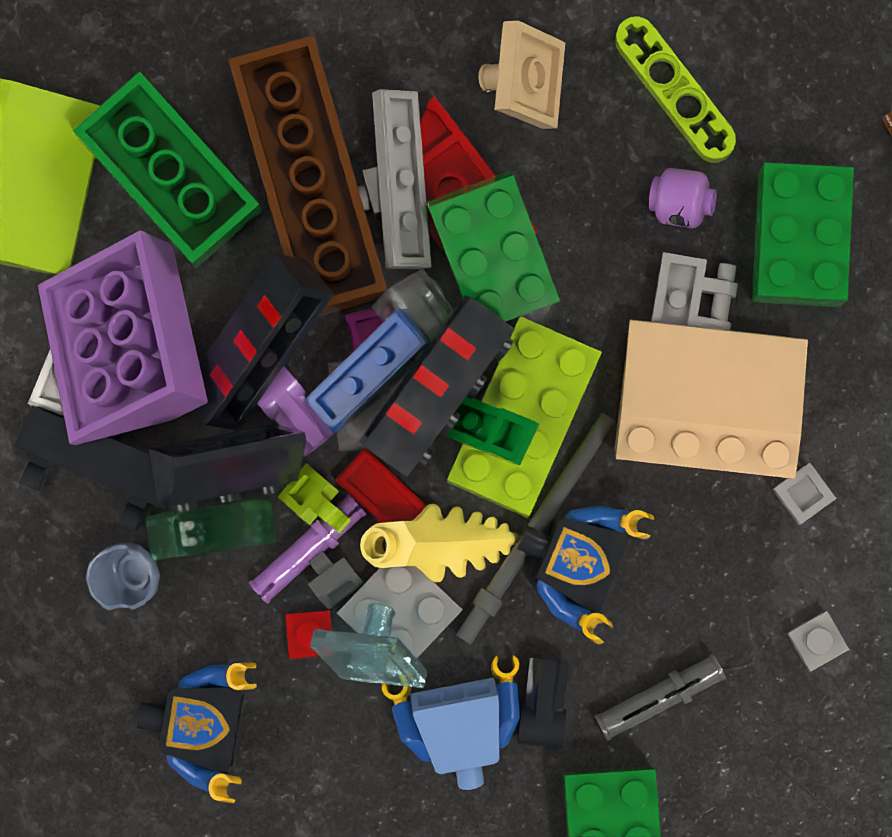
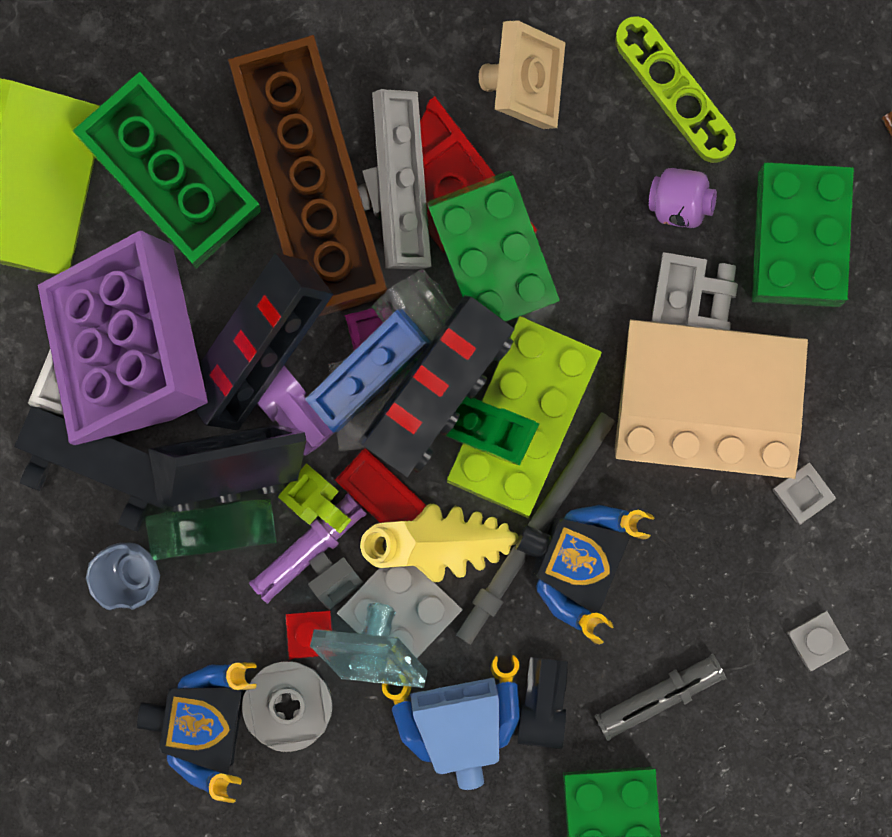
none -> light grey plate [242,661,333,752]

